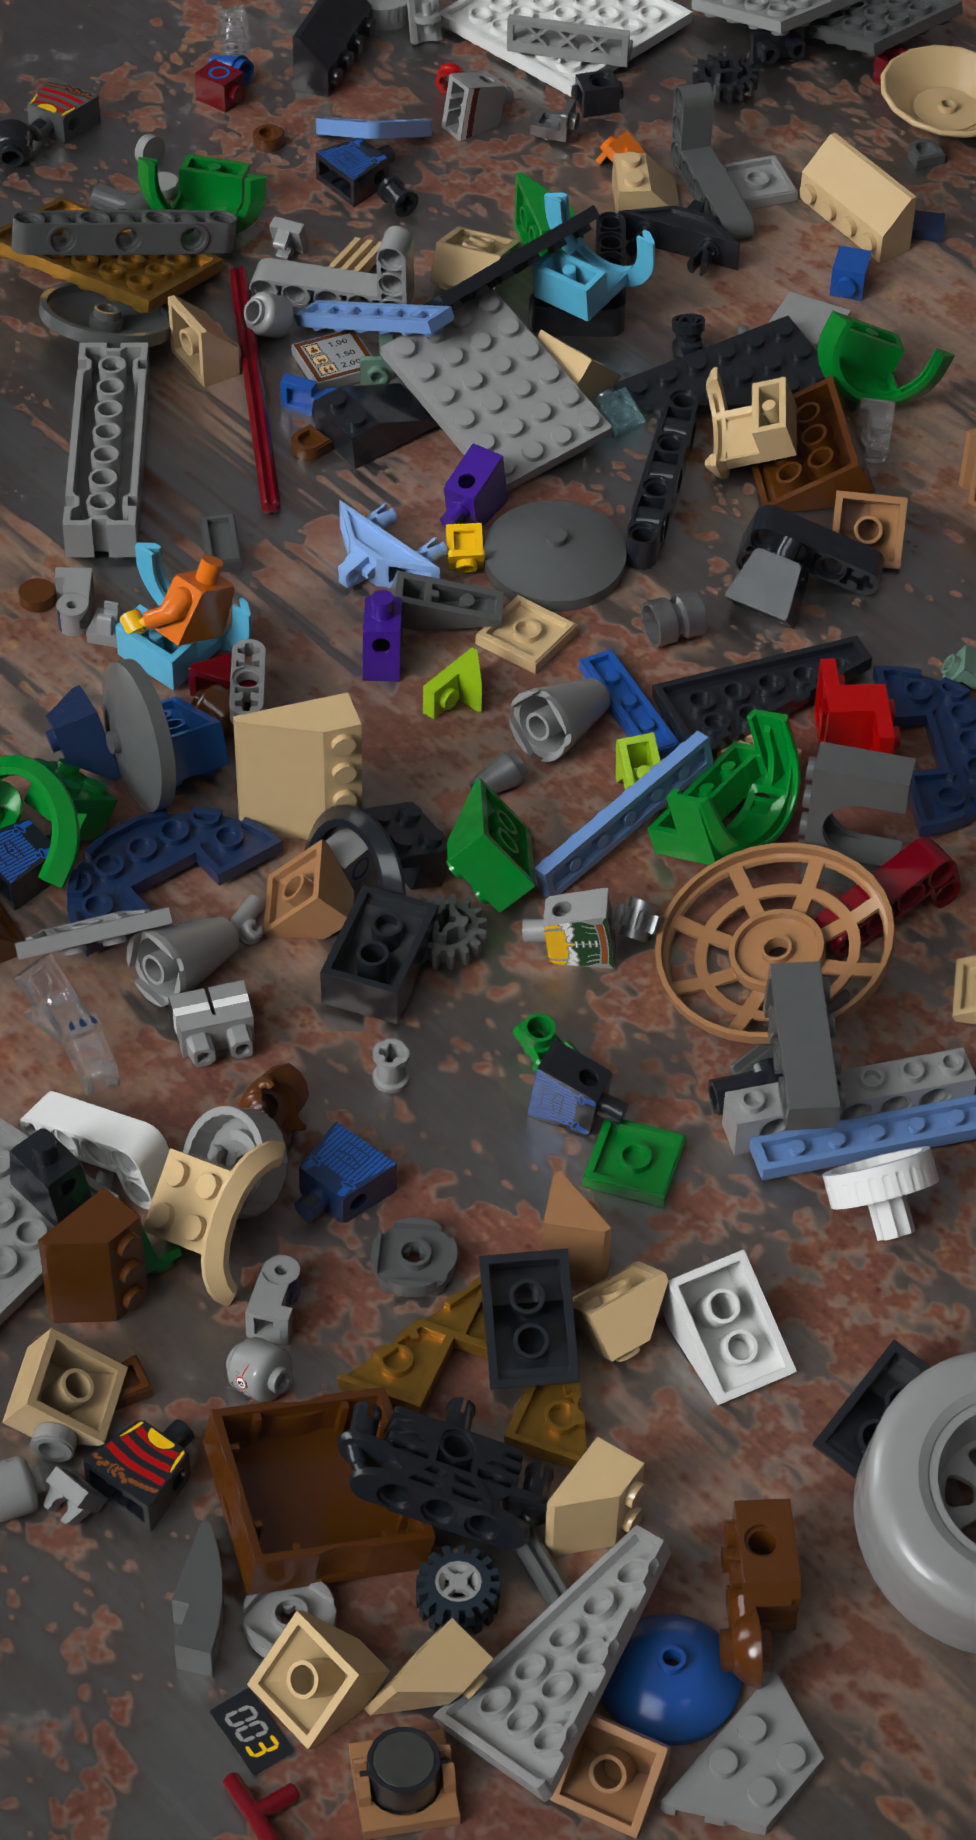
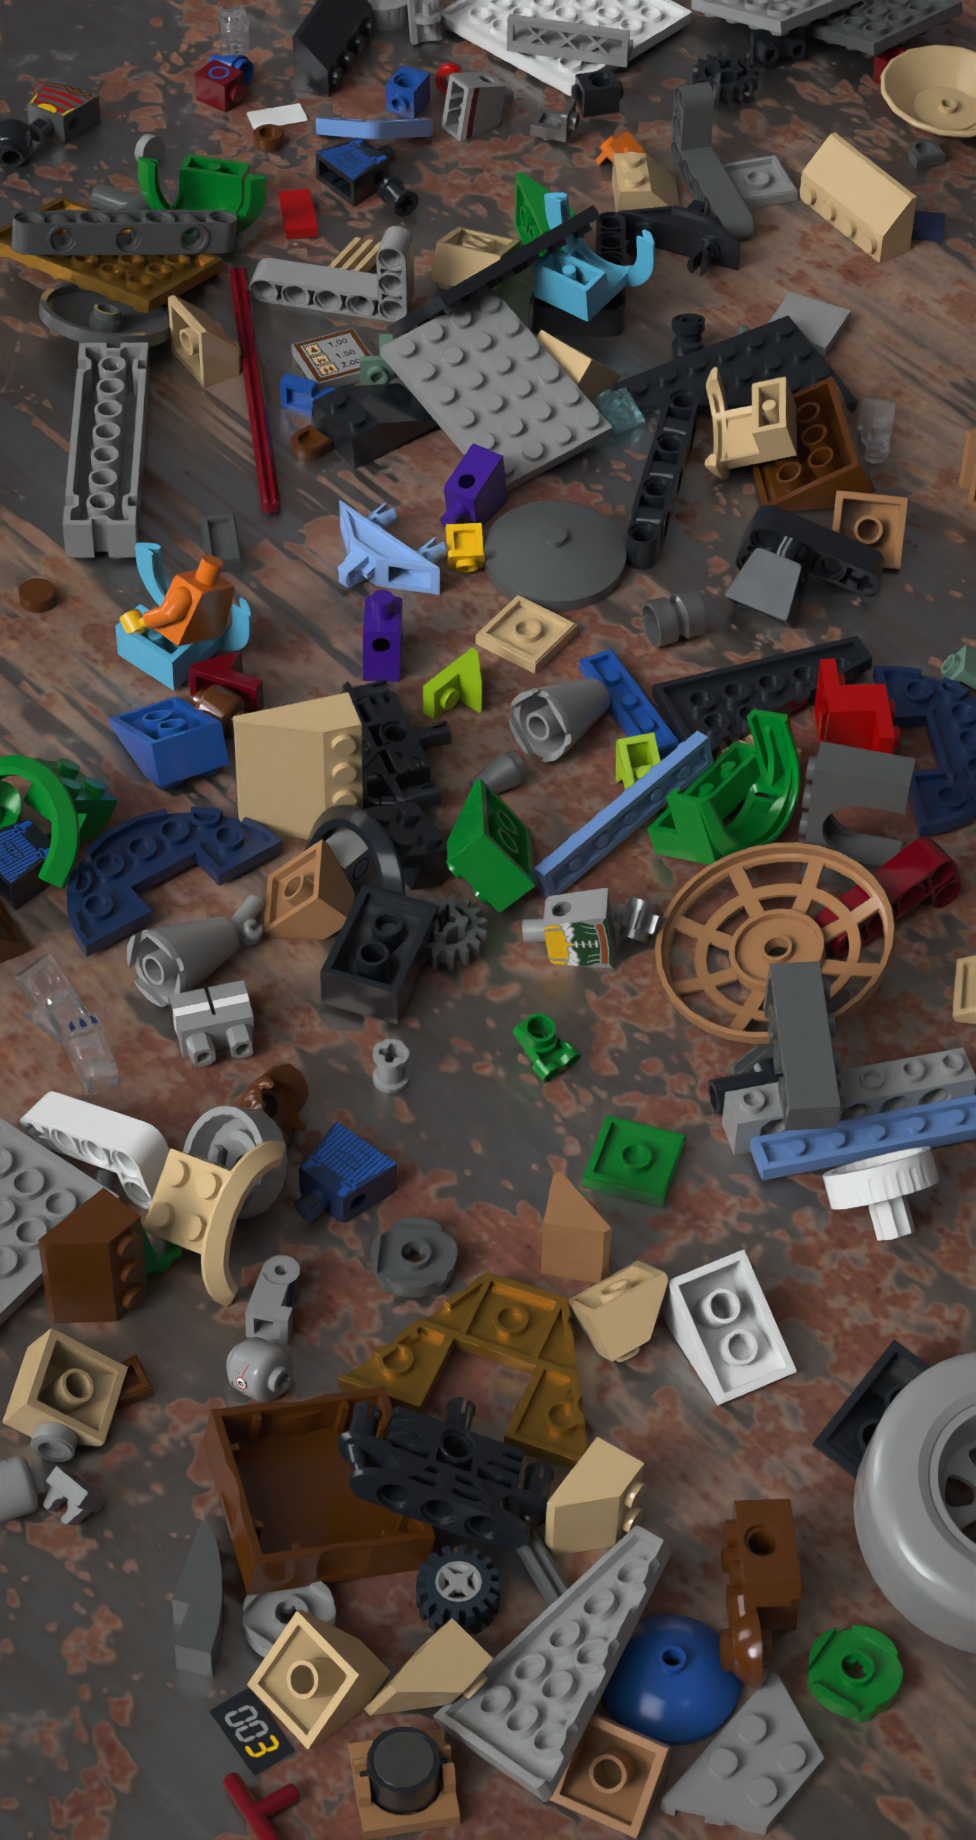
black torso [9,1128,92,1227] -> none
light grey wing [14,907,172,960] -> none
dark blue slope [44,685,122,781] -> none
light grey leg [54,567,94,637] -> none
black torso [83,1419,195,1532] -> none
light grey tile [86,600,125,648] -> none
dark grey dish [103,658,176,813] -> none
light grey tile [158,172,179,200] -> none
light grey beam [229,639,266,725] -> none
light grey head [244,292,294,339] -> none
light grey tile [269,216,309,261] -> none
medium blue plate [294,300,455,337] -> none
dark grey slope [390,570,504,631] -> none
black slope [479,1249,580,1390] -> none
black torso [527,1039,629,1135] -> none
green piece [817,310,955,407] -> none
blue brick [829,246,872,301] -> none
none -> white sticker [246,103,308,130]
none -> red tile [278,189,318,239]
none -> black piece [340,679,452,809]
none -> blue brick [386,65,430,119]
none -> green plate [807,1625,903,1723]

